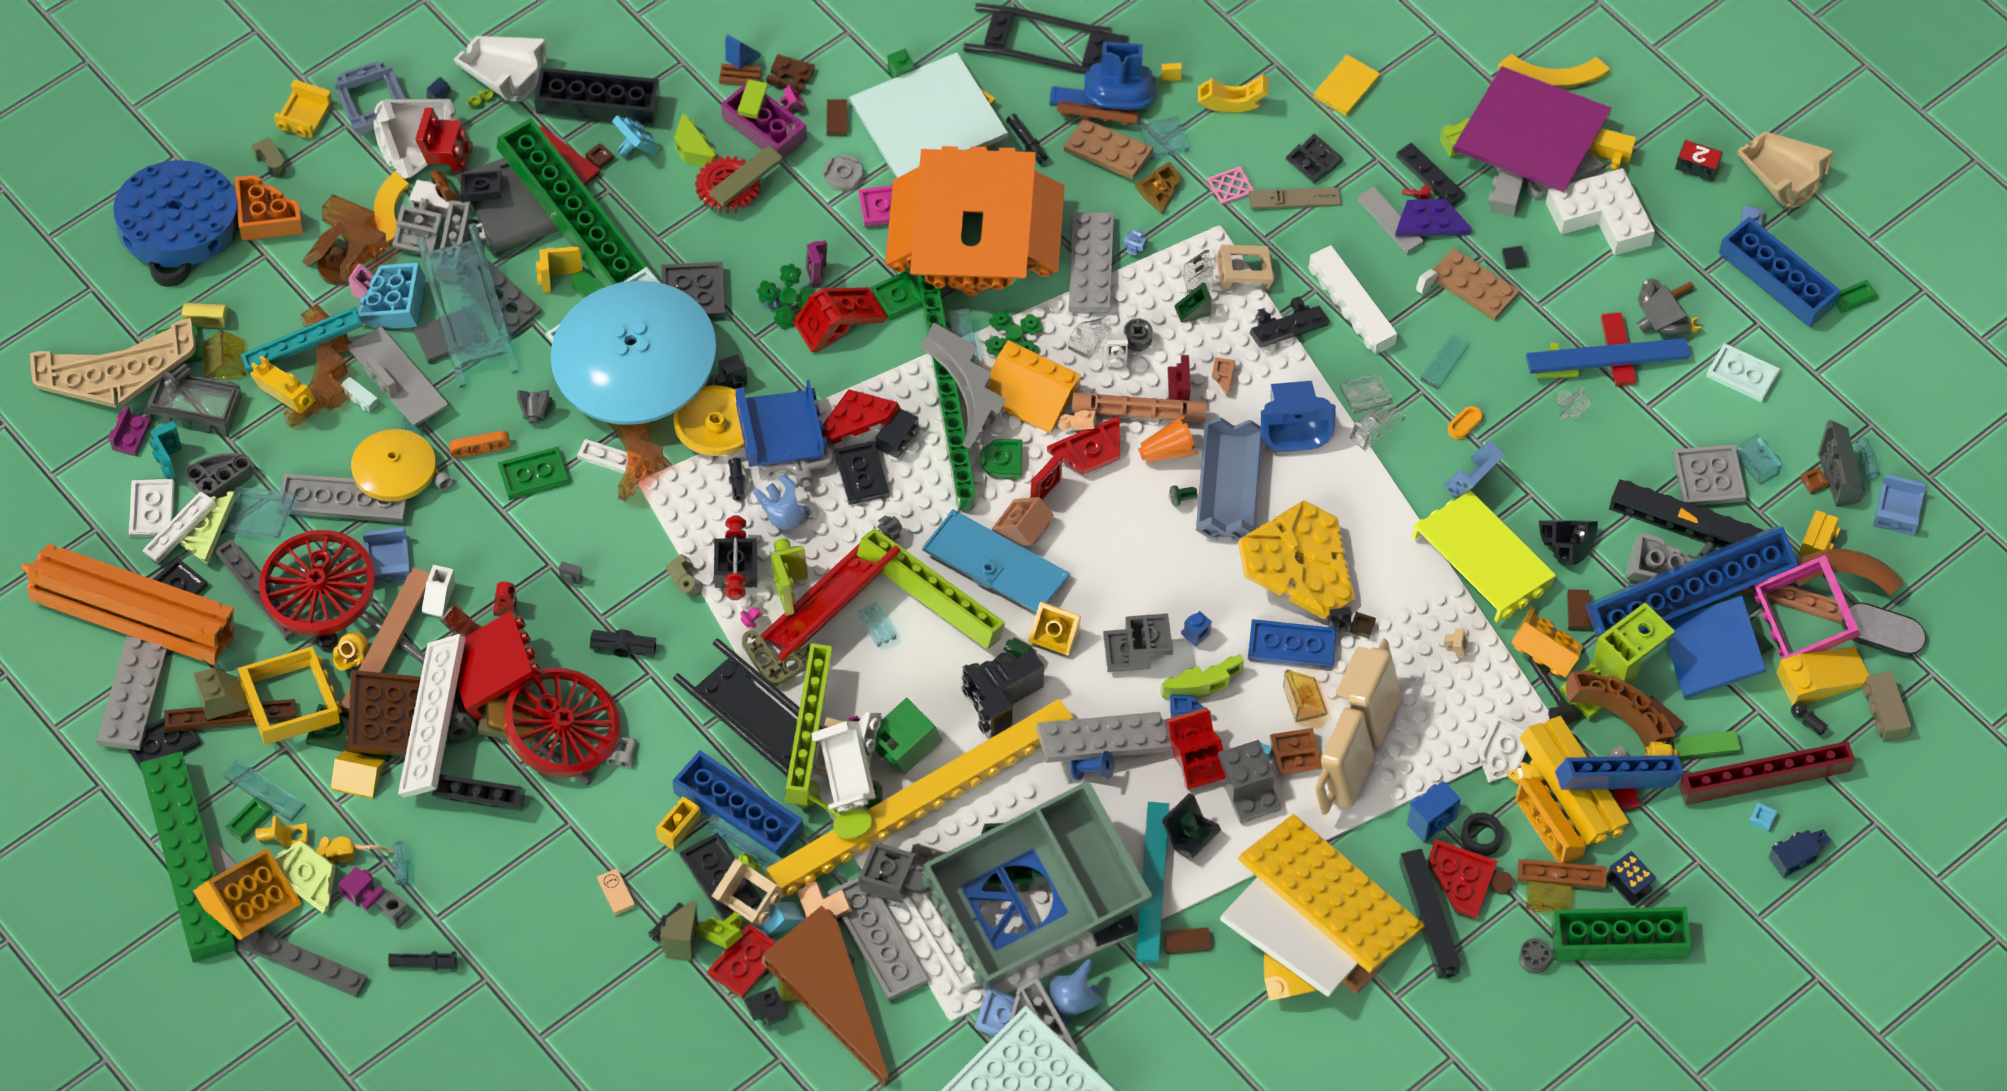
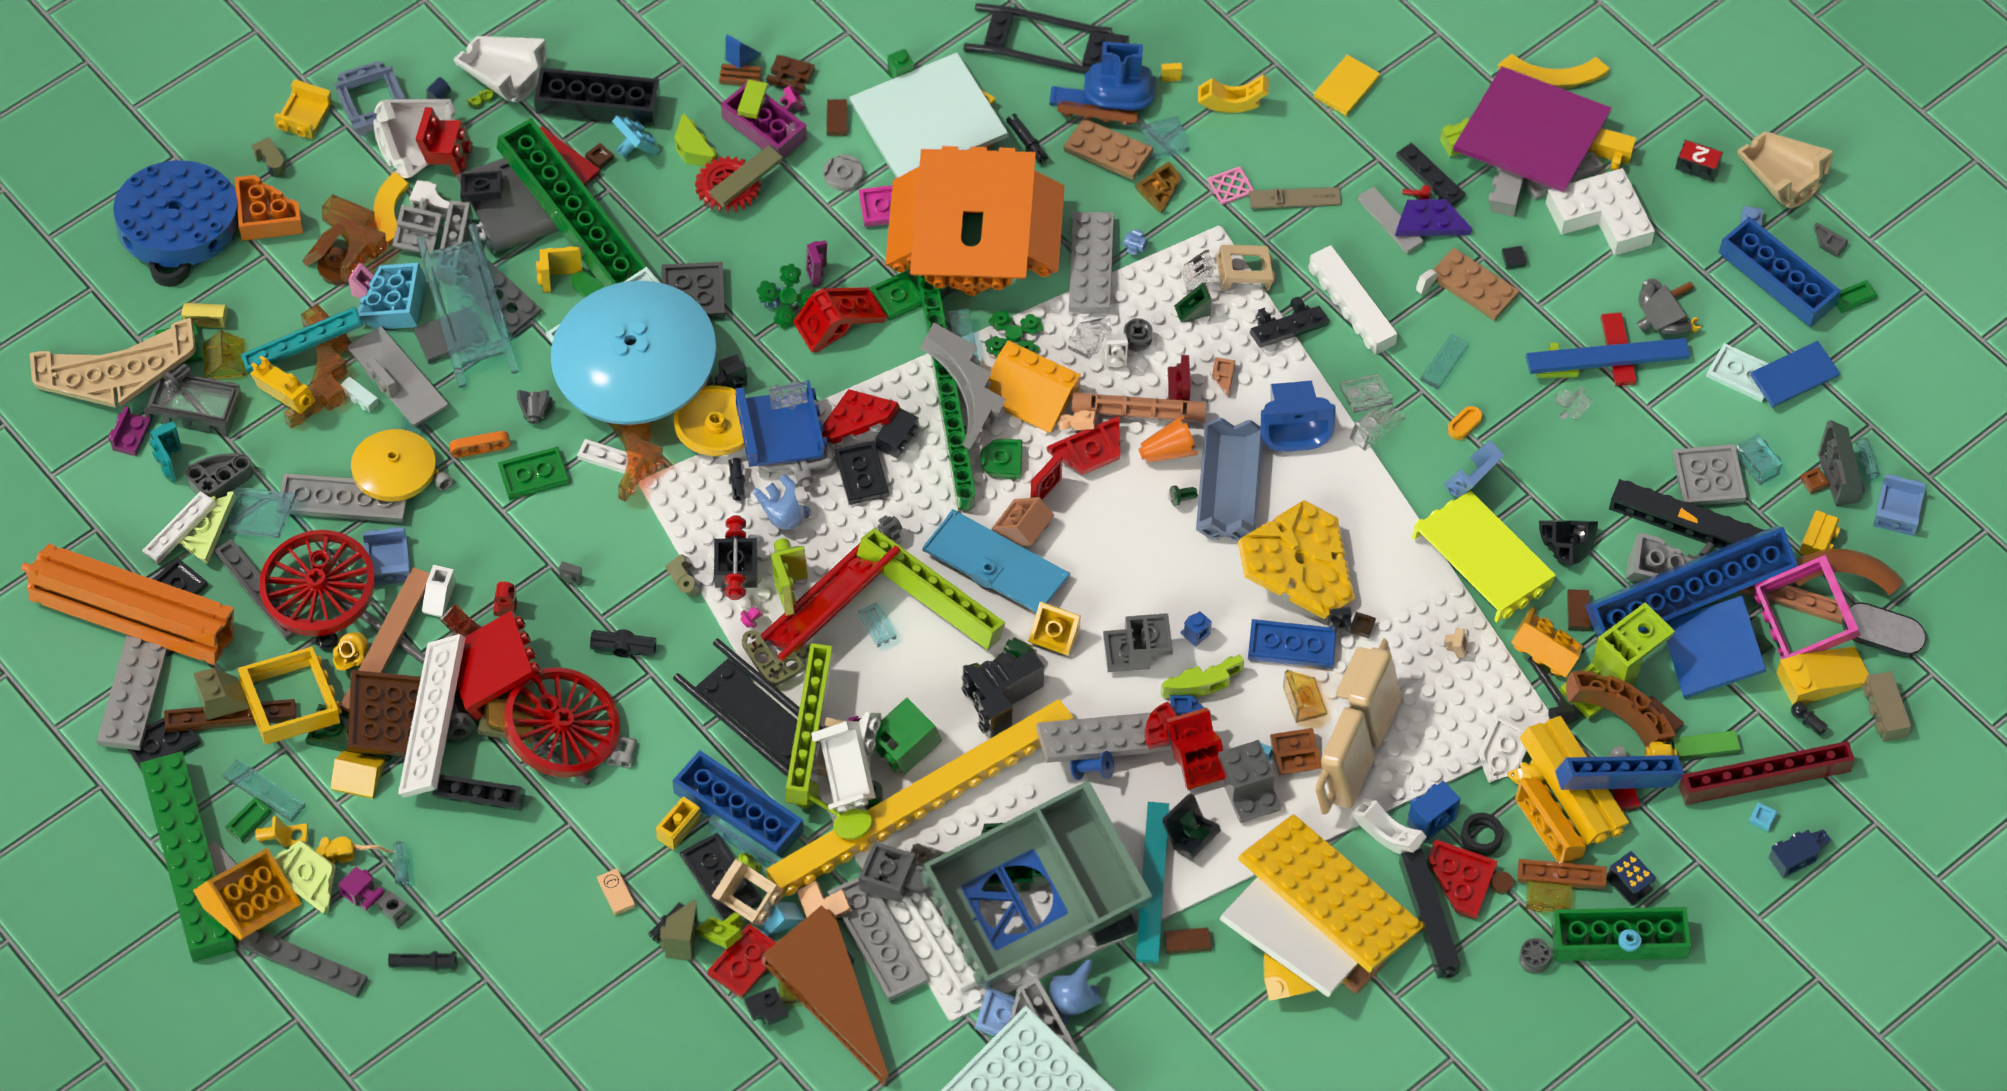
white tile [129,479,175,538] -> none
dark orange slope [430,170,460,202] -> none
black slope [1285,133,1343,183] -> none
none -> clear hips [769,380,808,410]
none -> red tile [1144,702,1177,750]
none -> white arch [1351,798,1426,855]
none -> medium azure plate [1618,930,1641,952]
none -> blue tile [1750,341,1840,408]
none -> dark grey tile [1814,222,1849,257]

